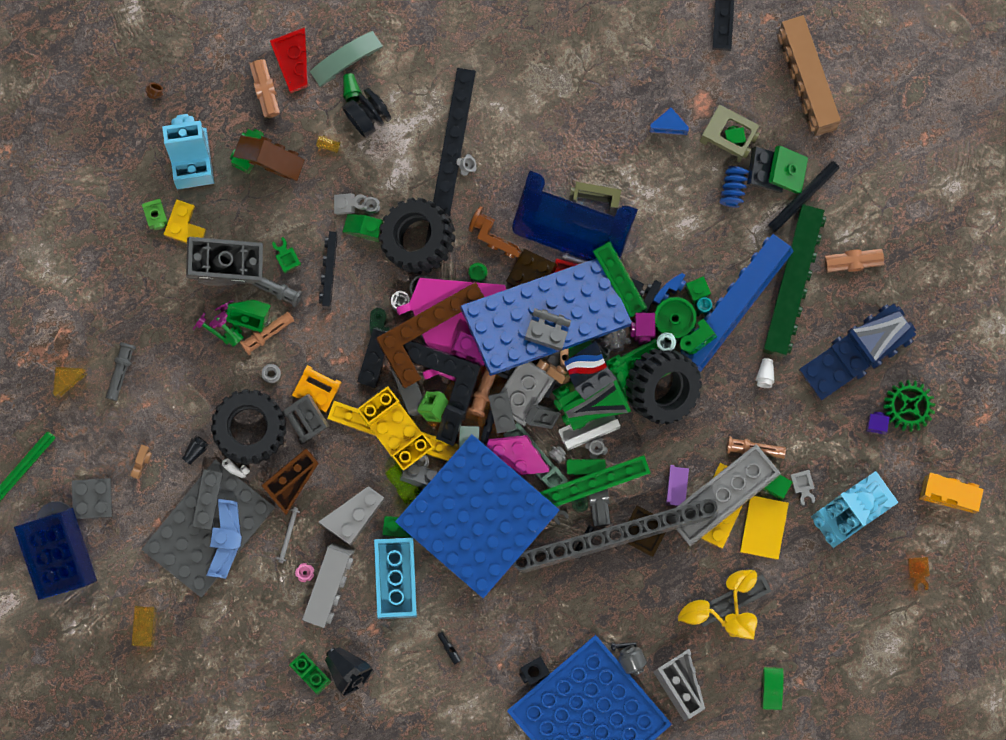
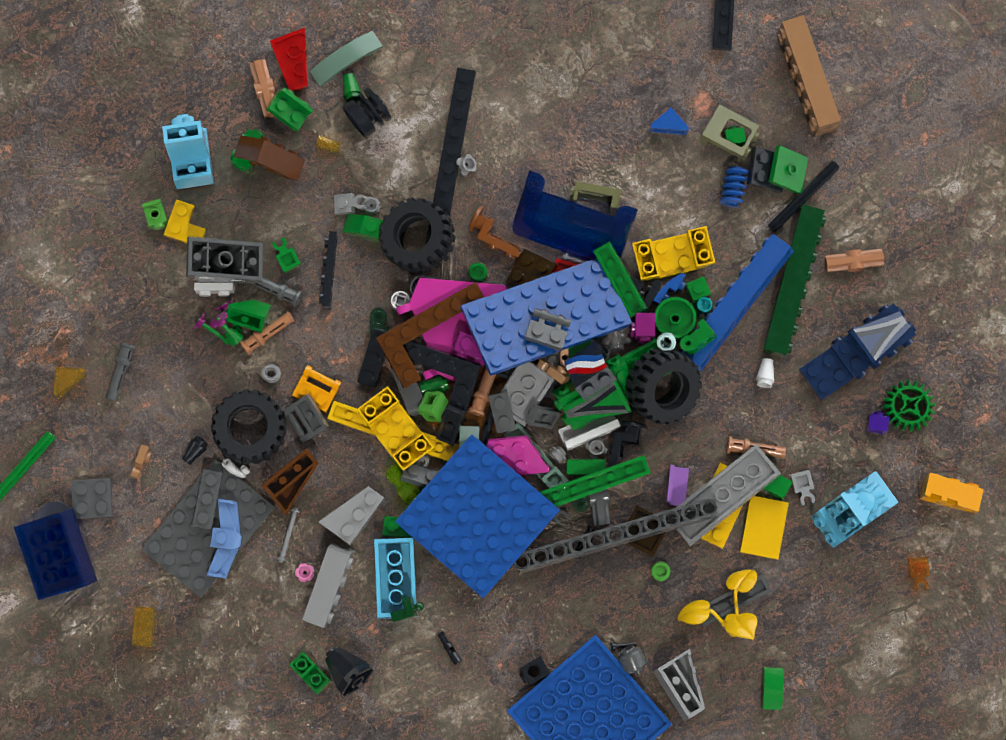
reddish brown plate [145,82,163,99] -> none
none -> white plate [194,283,235,297]
none -> green bracket [266,88,313,132]
none -> dark green piece [390,594,424,623]
none -> green brick [420,375,449,397]
none -> black piece [606,421,648,468]
none -> yellow slope [632,226,716,280]
none -> bright green tile [651,562,671,582]

